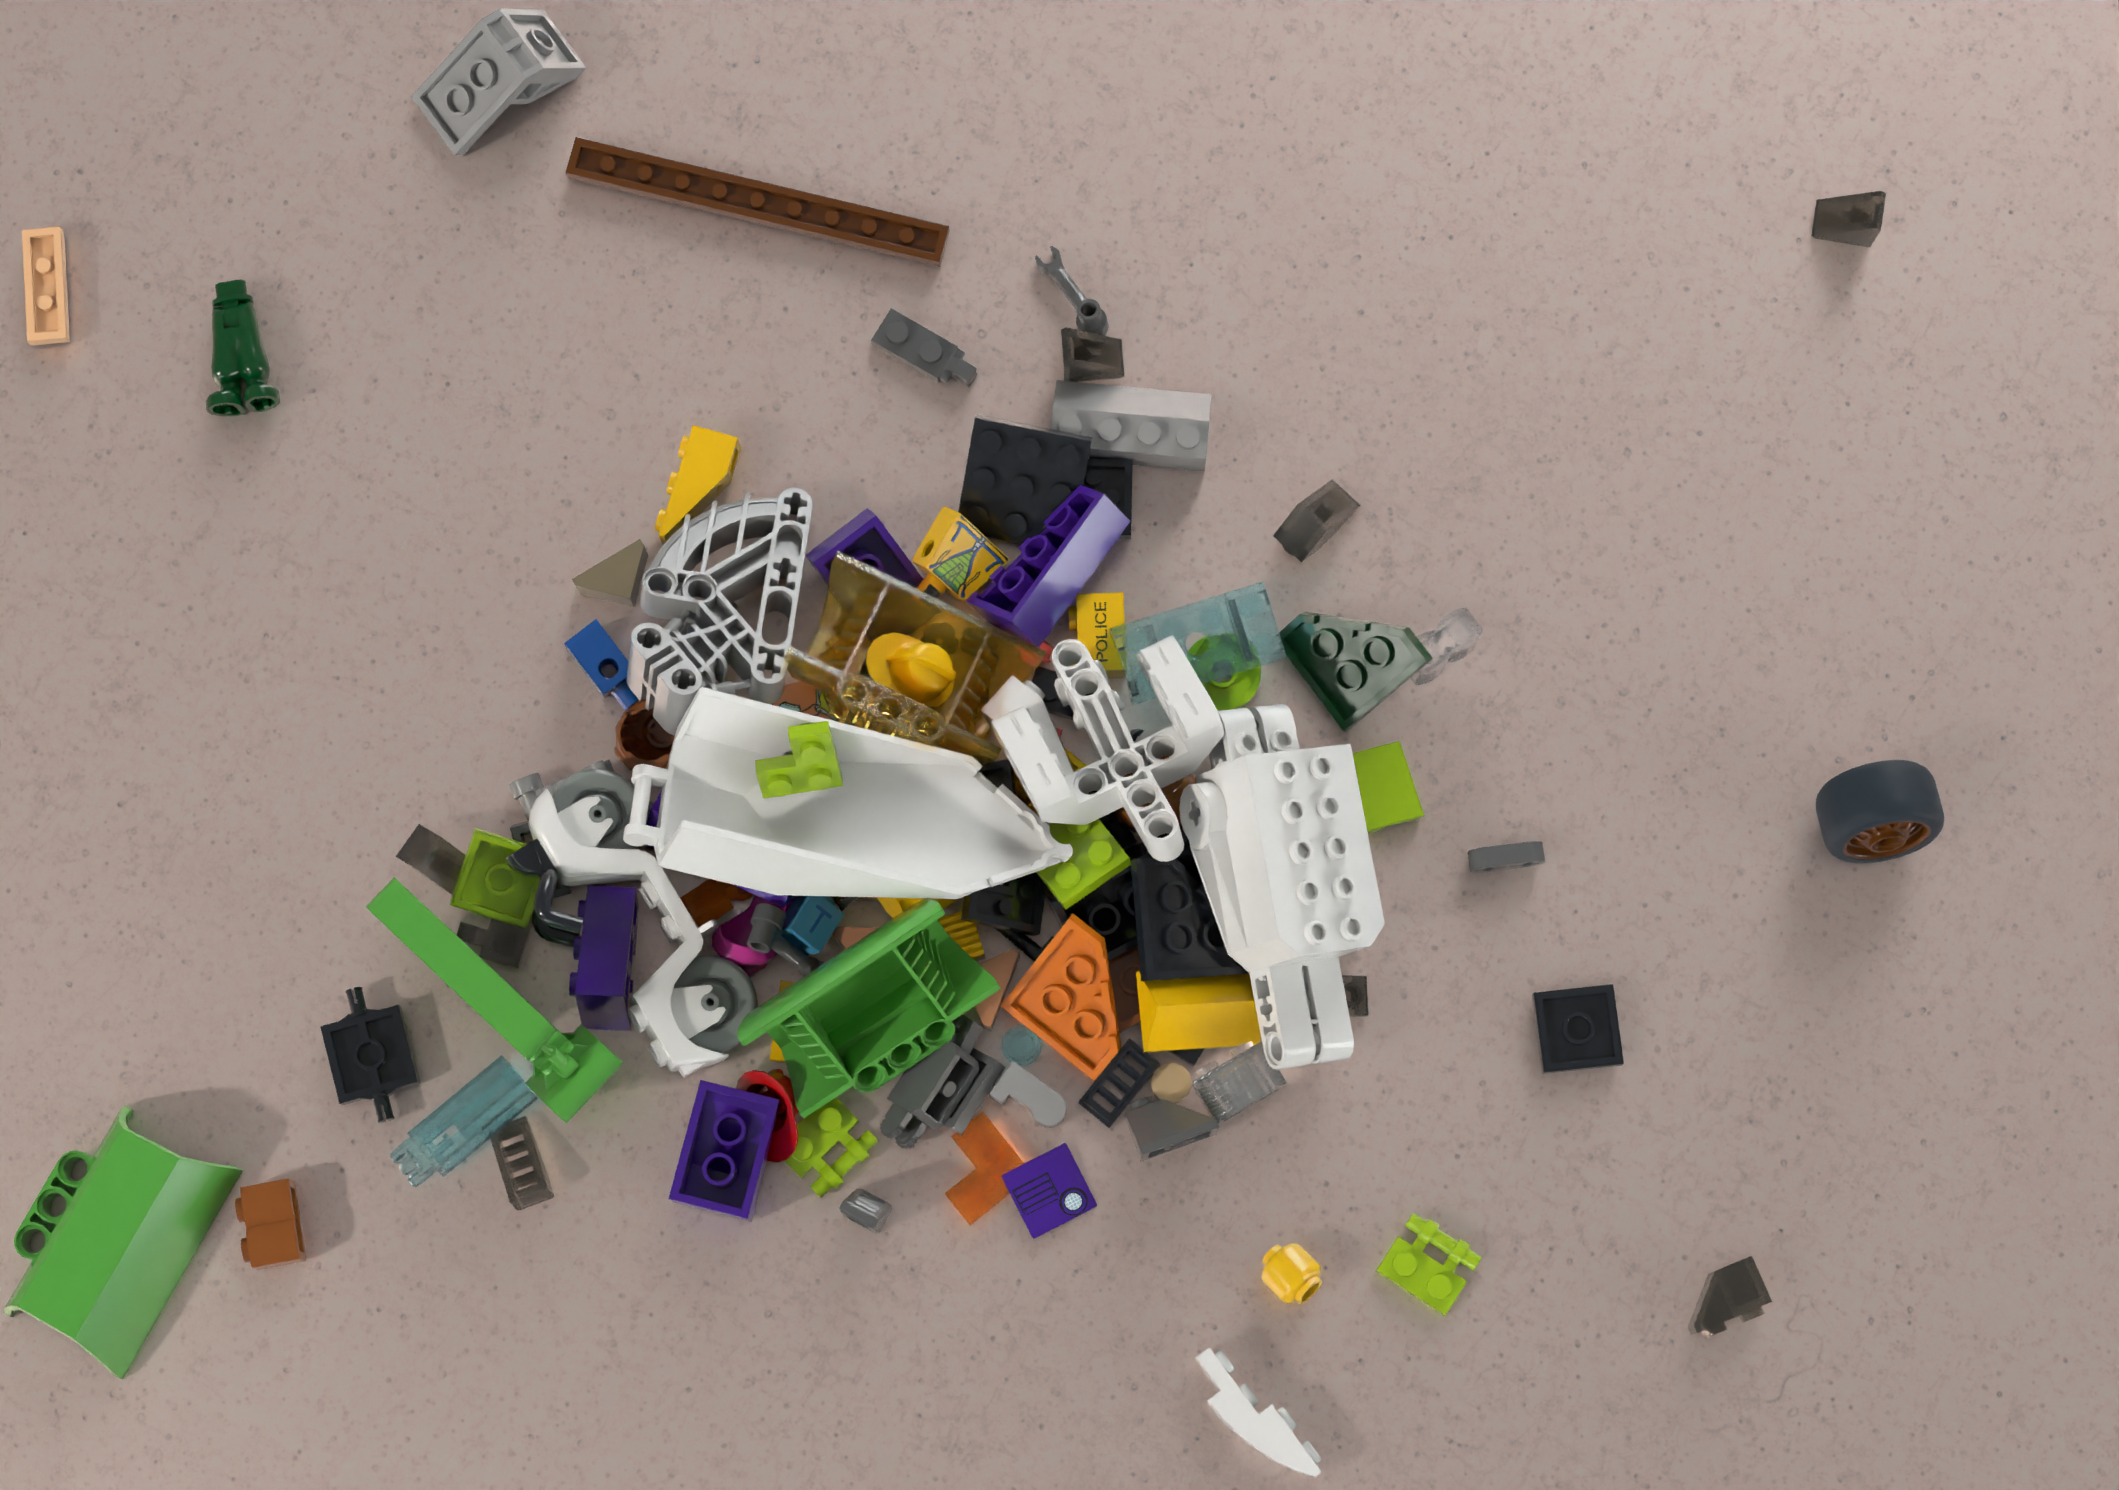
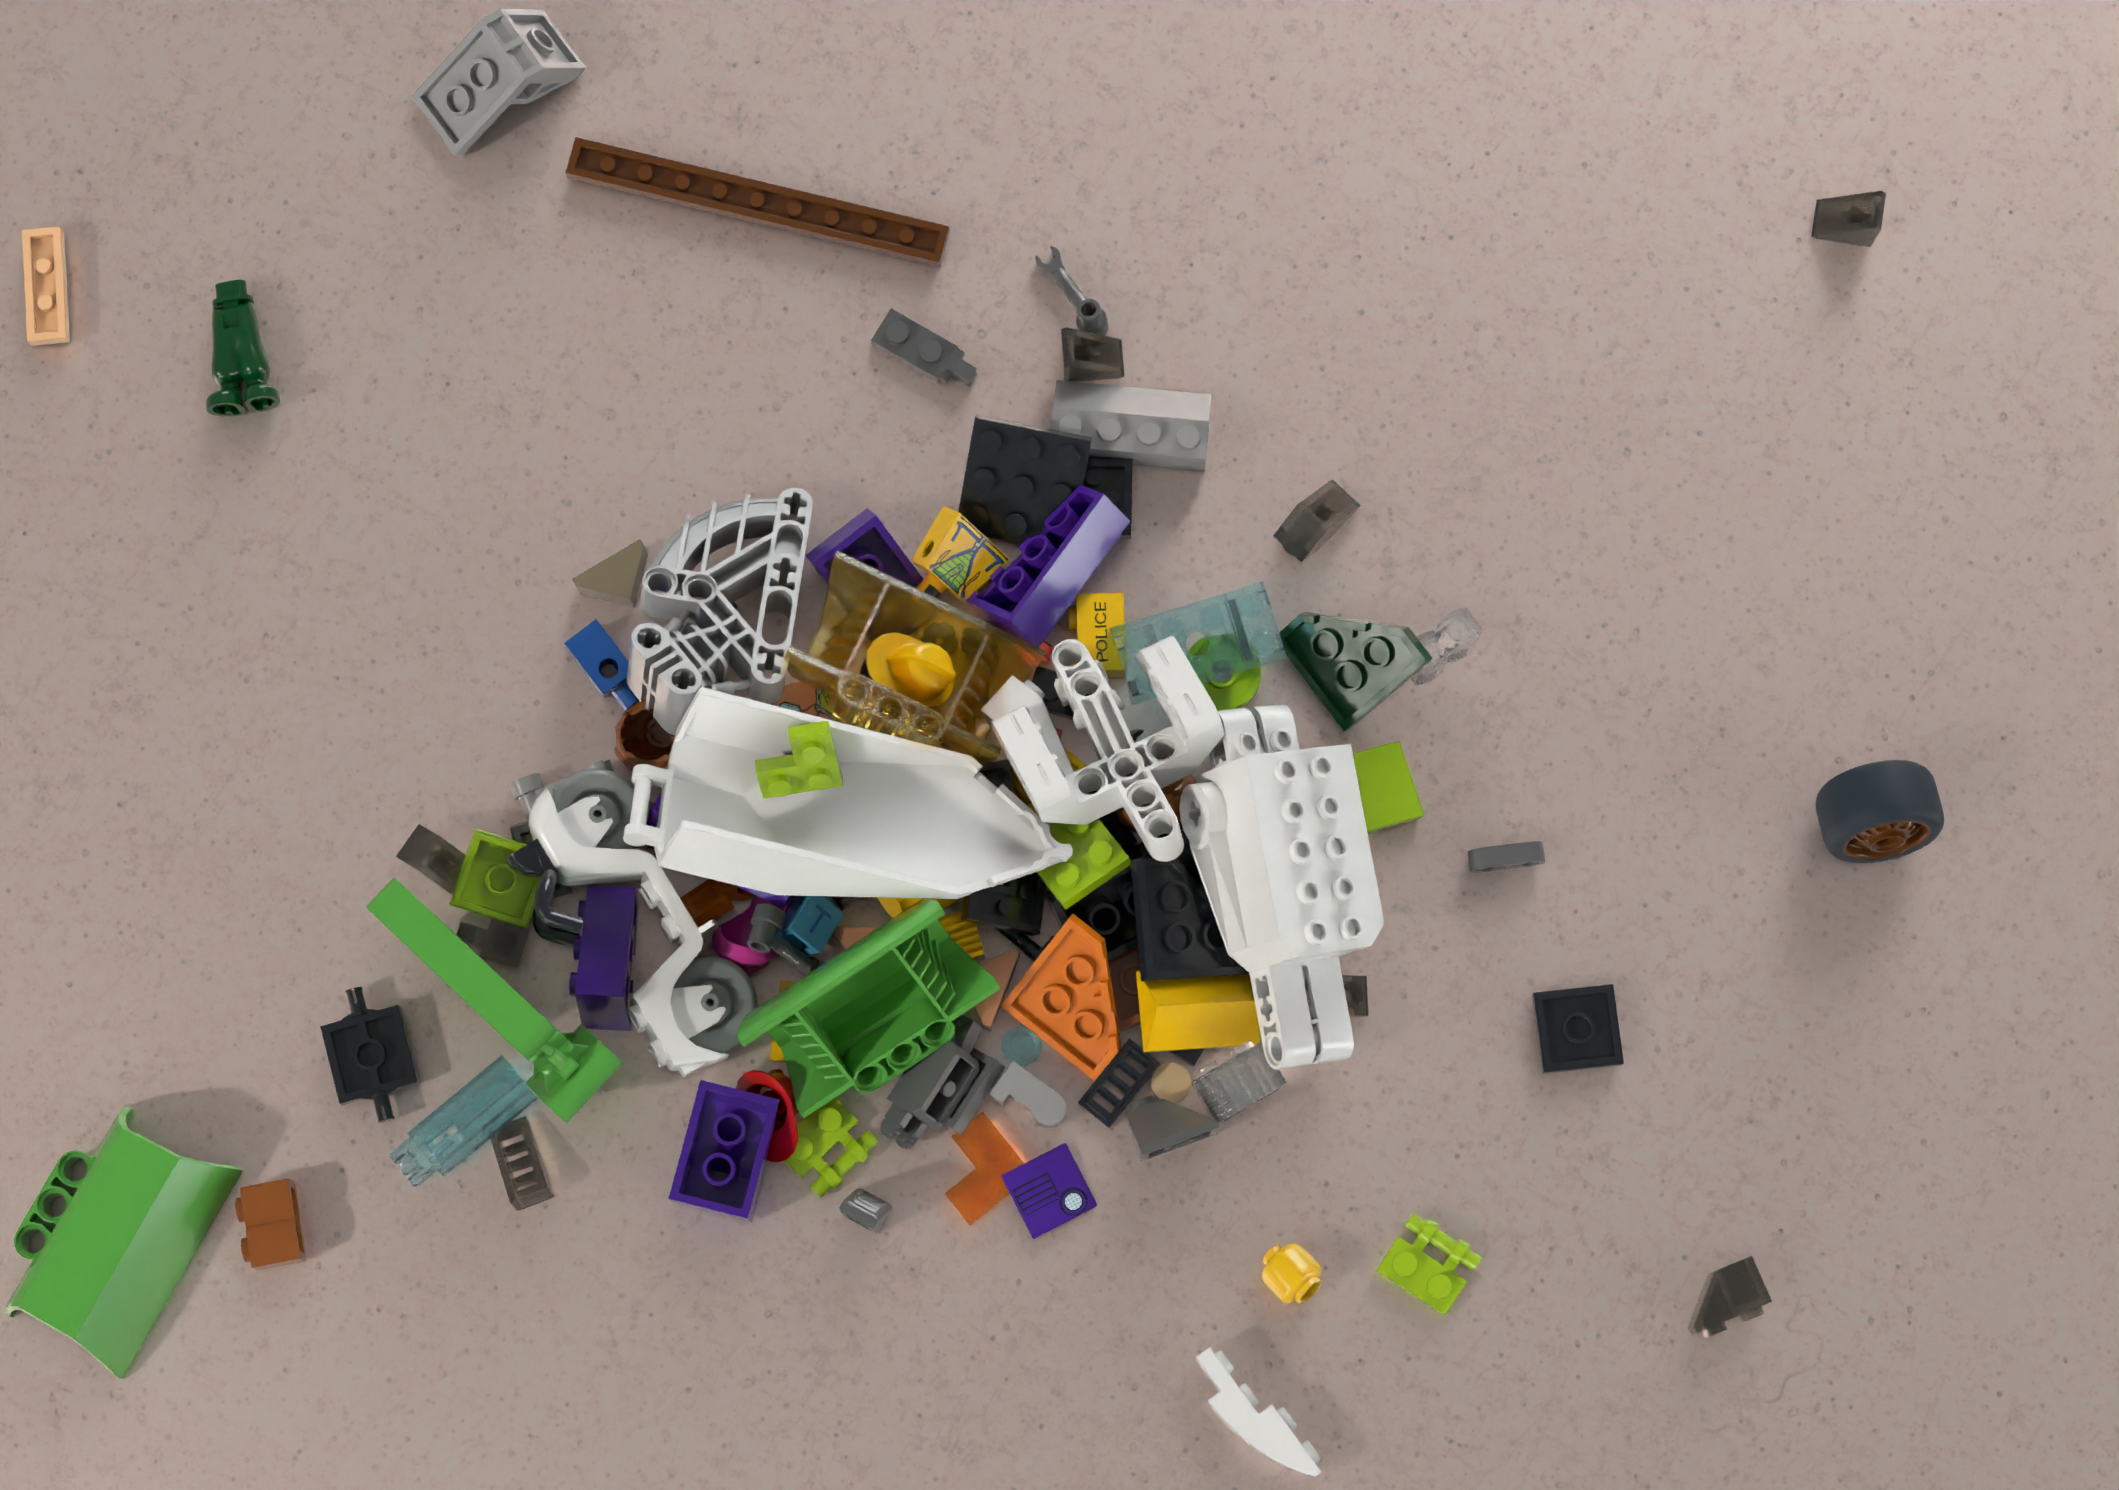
yellow slope [655,425,741,545] -> none

